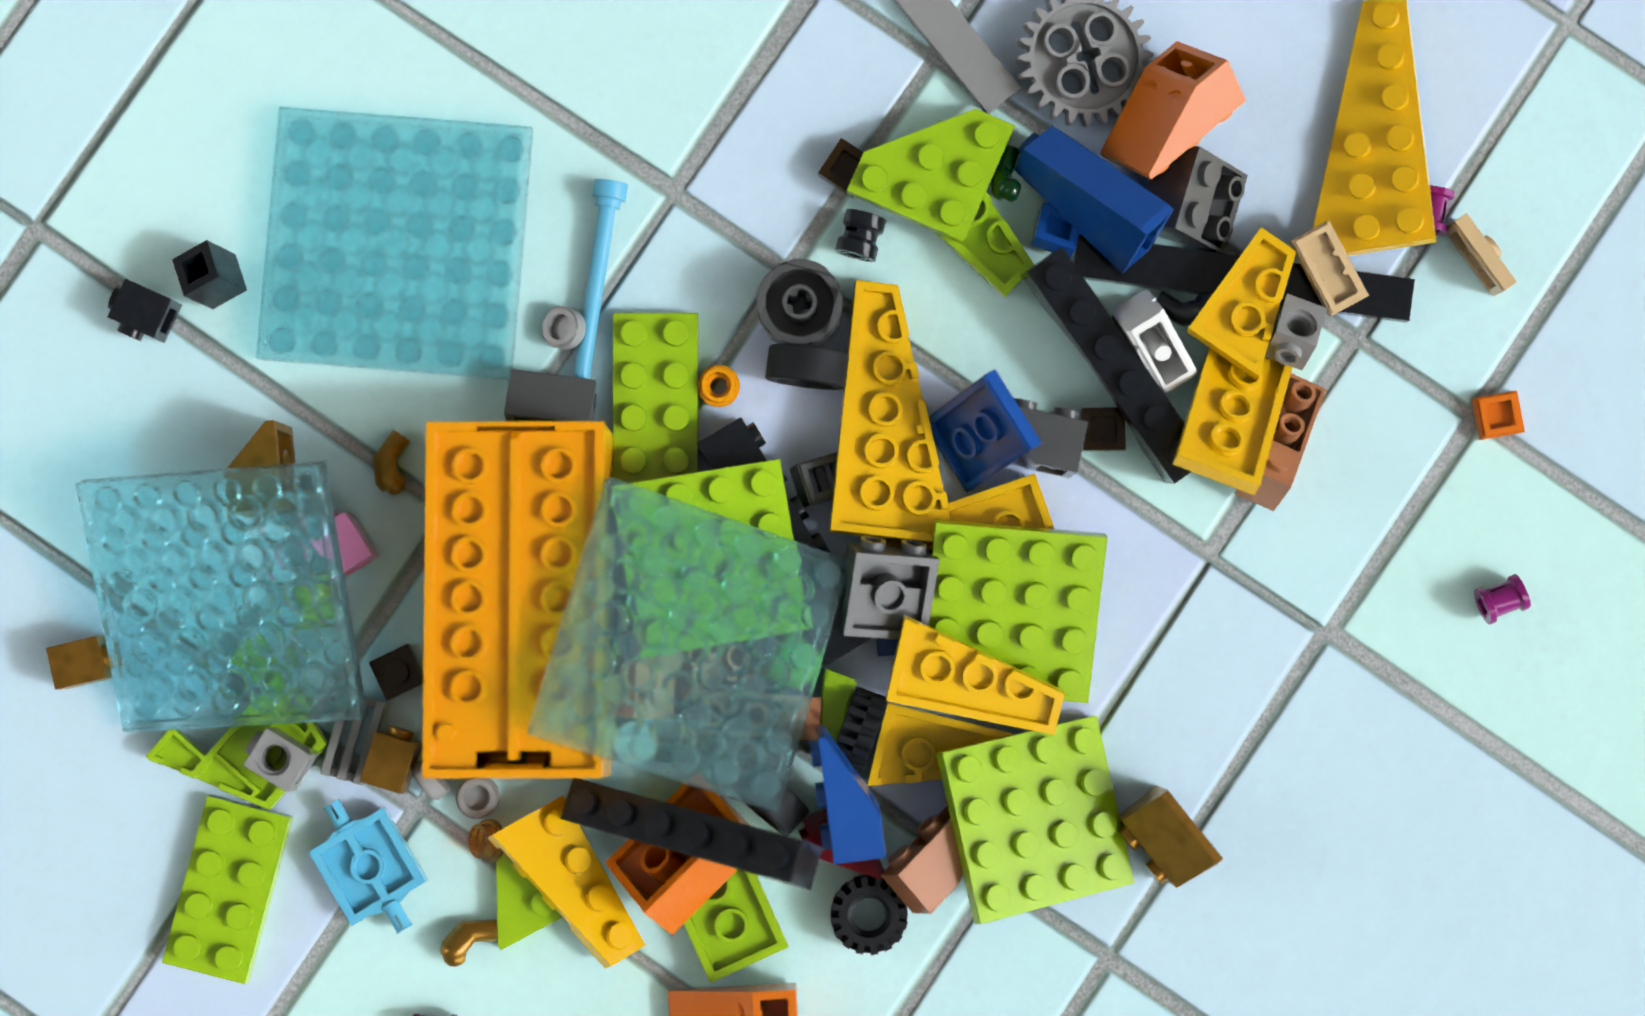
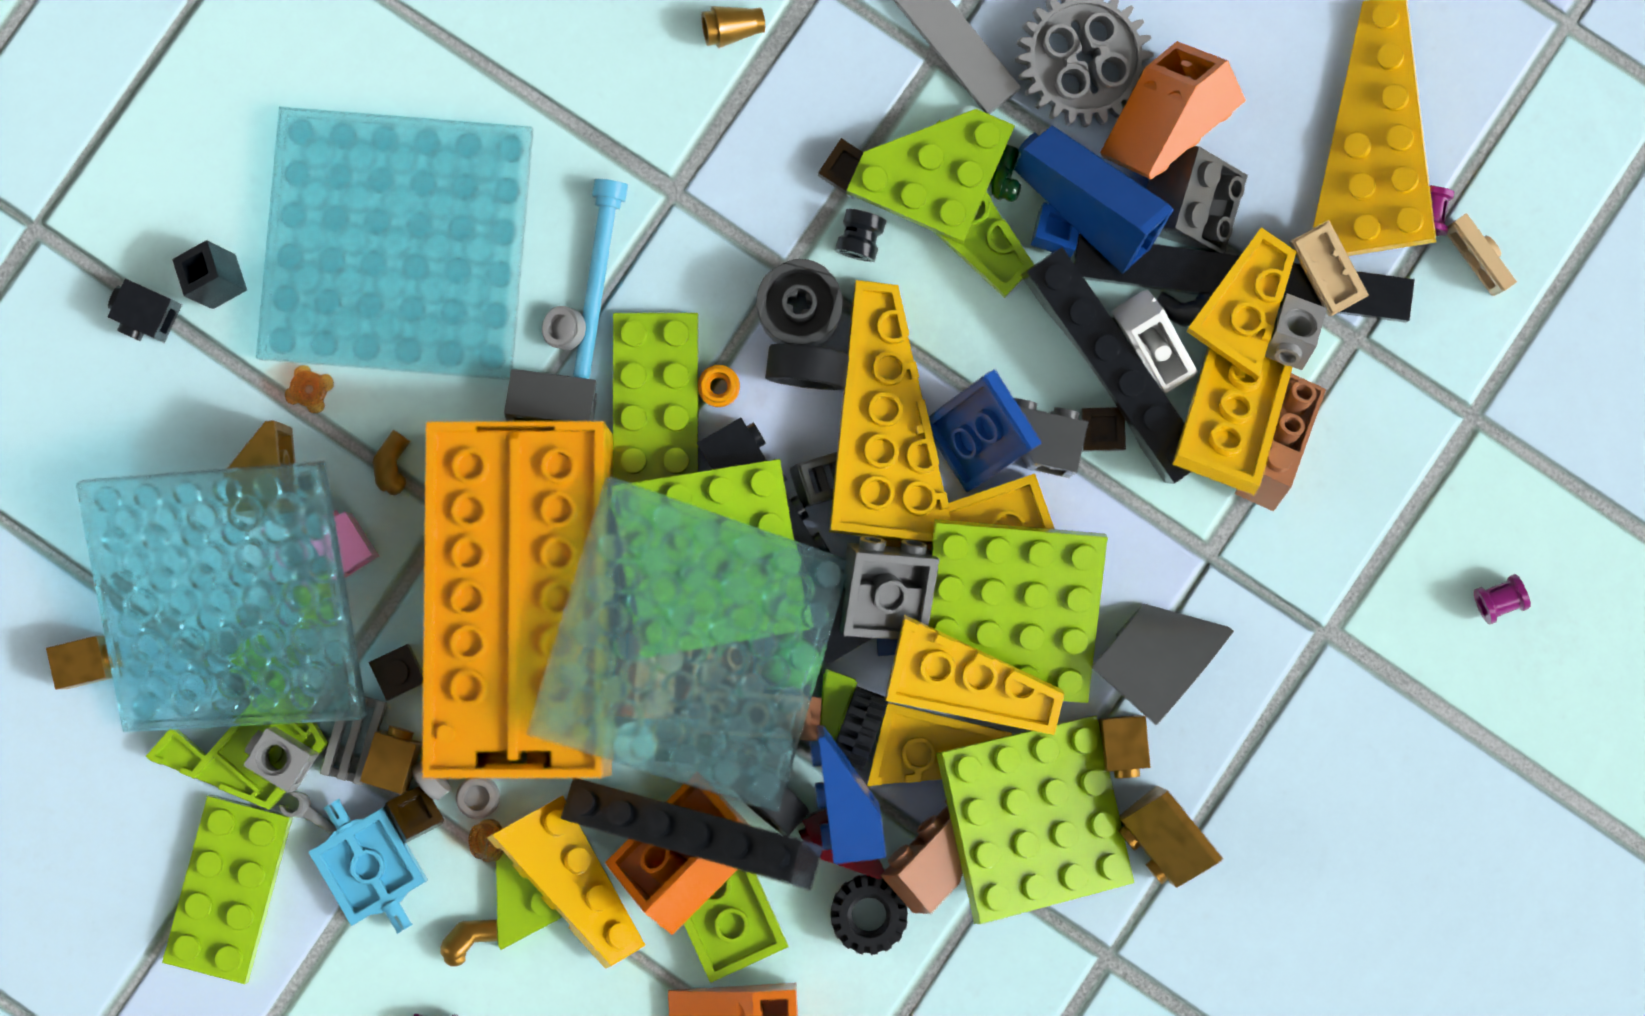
orange tile [1472,390,1525,440] -> none
none -> light grey hand [279,792,337,835]
none -> clear orange plate [285,365,334,414]
none -> dark brown plate [384,786,444,844]
none -> pearl gold cone [701,6,766,48]
none -> dark grey slope [1091,604,1234,725]
none -> pearl gold brick [1098,715,1151,779]

